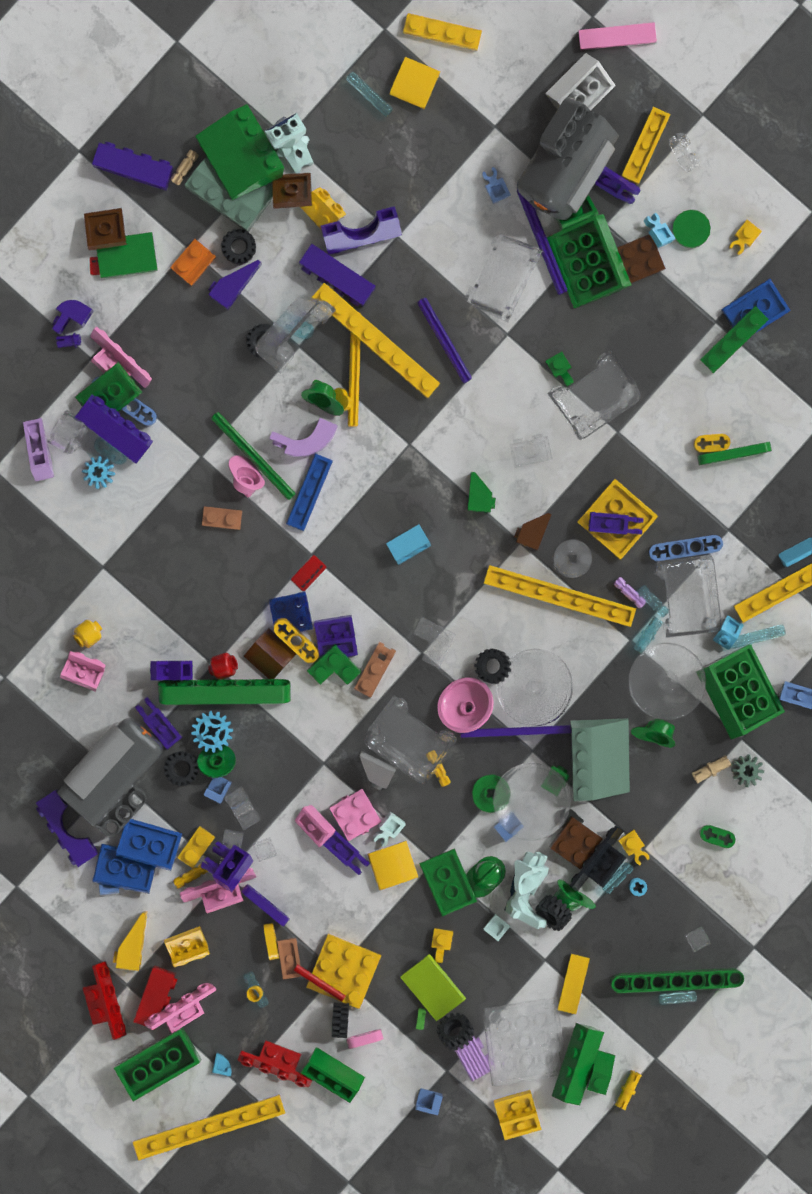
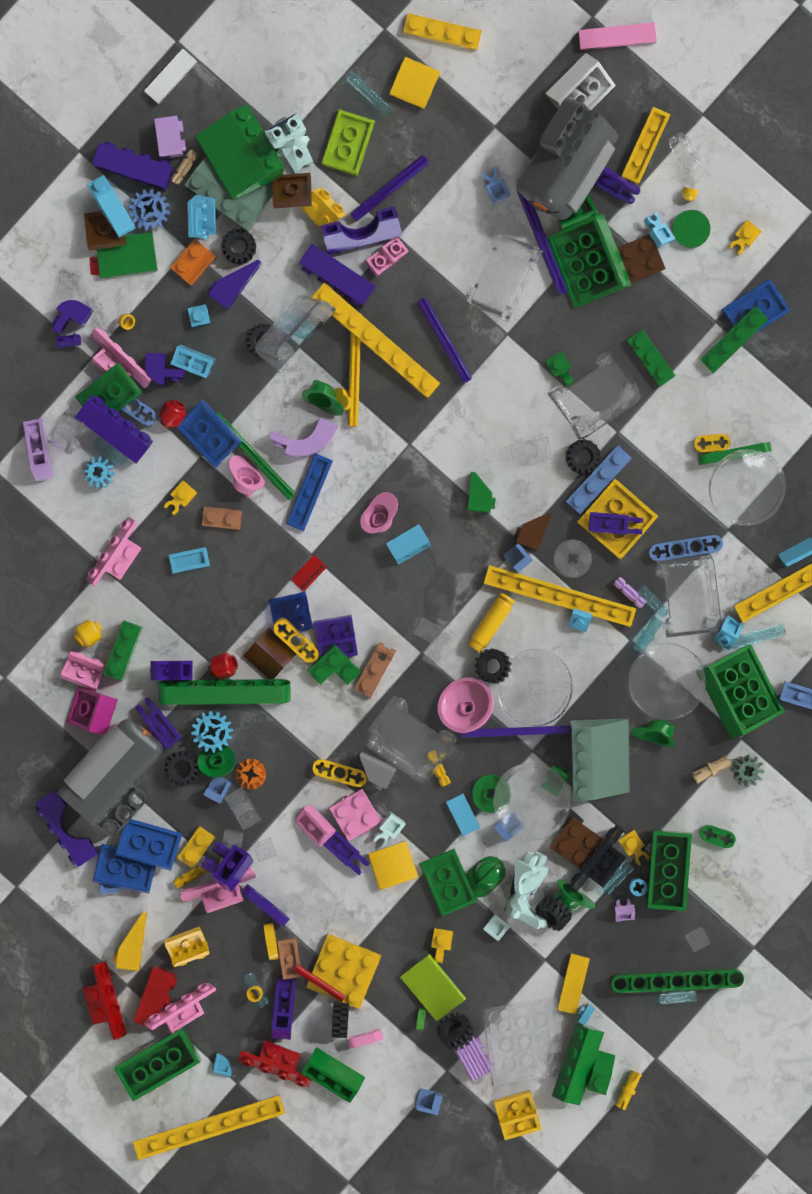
none -> dark pink slope [66,686,118,735]
none -> bright pink bracket [86,517,142,586]
none -> medium azure slope [87,175,136,238]
none -> green brick [103,620,143,681]
none -> yellow hinge [118,313,135,330]
none -> medium blue gear [128,189,170,231]
none -> white tile [144,49,197,105]
none -> dark purple brick [145,353,185,386]
none -> lavender brick [154,116,186,160]
none -> red head [158,399,186,429]
none -> yellow plate [164,480,197,515]
none -> medium azure tile [168,547,210,574]
none -> medium azure hinge [171,345,216,378]
none -> blue tile [177,400,243,468]
none -> medium azure hinge [187,195,216,239]
none -> medium azure plate [187,304,211,328]
none -> orange gear [236,759,266,789]
none -> dark purple slope [272,976,296,1040]
none -> yellow beam [312,759,367,787]
none -> lime tile [321,109,375,176]
none -> dark purple axle [350,155,428,221]
none -> bright pink piece [360,492,398,533]
none -> bright pink slope [365,237,409,277]
none -> medium azure tile [446,793,480,836]
none -> yellow axle [468,593,515,653]
none -> medium blue panel [504,543,533,573]
none -> black tyre [566,439,601,474]
none -> medium blue plate [566,446,632,515]
none -> medium azure plate [568,608,592,632]
none -> medium azure plate [577,1003,595,1026]
none -> lavender tile [615,899,635,922]
none -> green plate [627,329,676,388]
none -> green brick [646,829,692,911]
none -> yellow hinge [682,187,698,201]
none -> clear dish [709,449,786,526]

